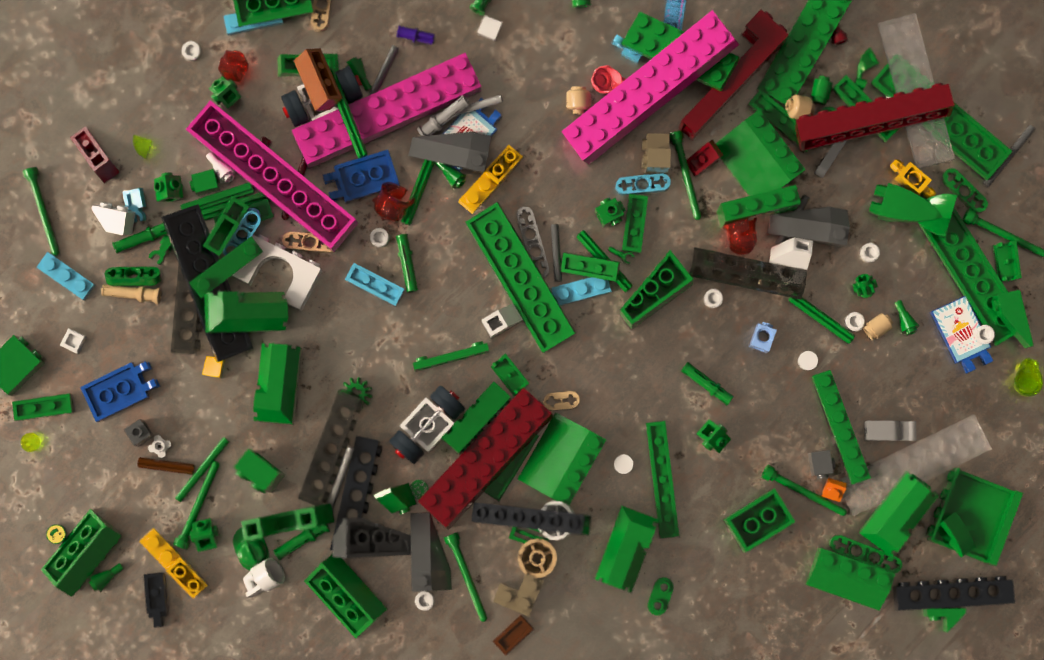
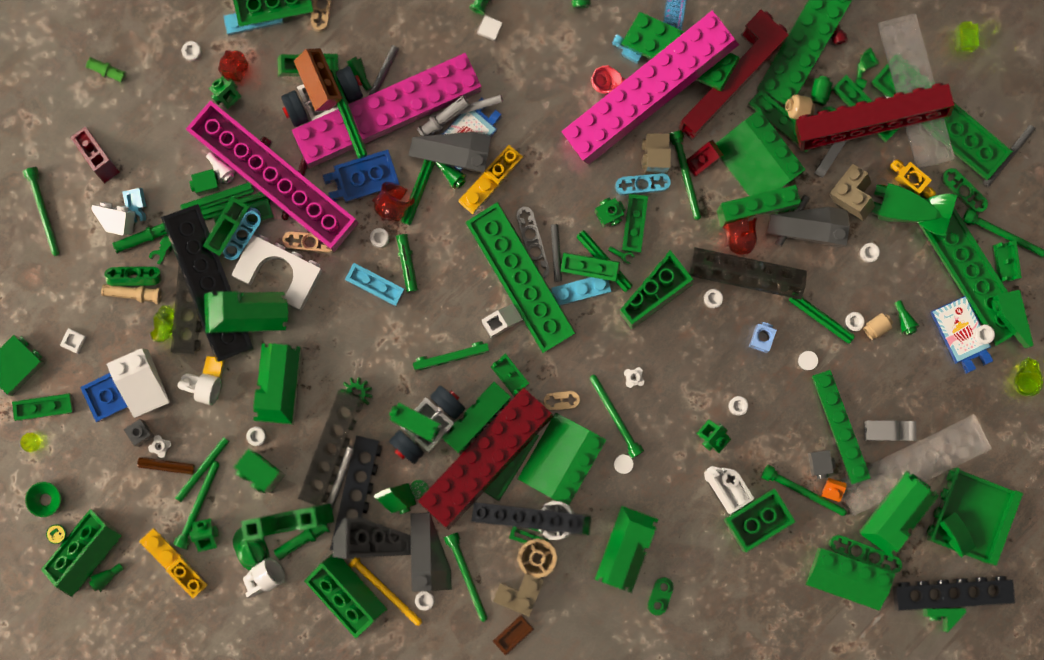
medium azure plate [37,252,95,300] -> none
clear neon green tile [133,135,153,159] -> none
black hinge [143,572,167,628] -> none
green brick [154,172,183,202] -> none
green plate [189,236,263,298] -> none
dark purple axle [397,25,435,45] -> none
tan head [566,87,591,114] -> none
green plate [646,421,679,539] -> none
green pin [681,362,734,406] -> none
white slope [769,237,813,270] -> none
green gear [852,274,878,298] -> none
none -> green piece [25,482,62,517]
none -> bright green pin [86,57,126,83]
none -> white slope [107,349,170,418]
none -> clear neon green hair [150,305,176,342]
none -> white piece [178,373,221,405]
none -> white tile [247,427,267,446]
none -> yellow bar [348,558,422,626]
none -> green brick [389,403,442,443]
none -> green piece [590,375,644,459]
none -> white plate [624,367,645,388]
none -> white piece [705,466,754,514]
none -> white tile [729,396,749,416]
none -> dark tan brick [830,164,875,221]
none -> clear neon green brick [955,21,979,51]

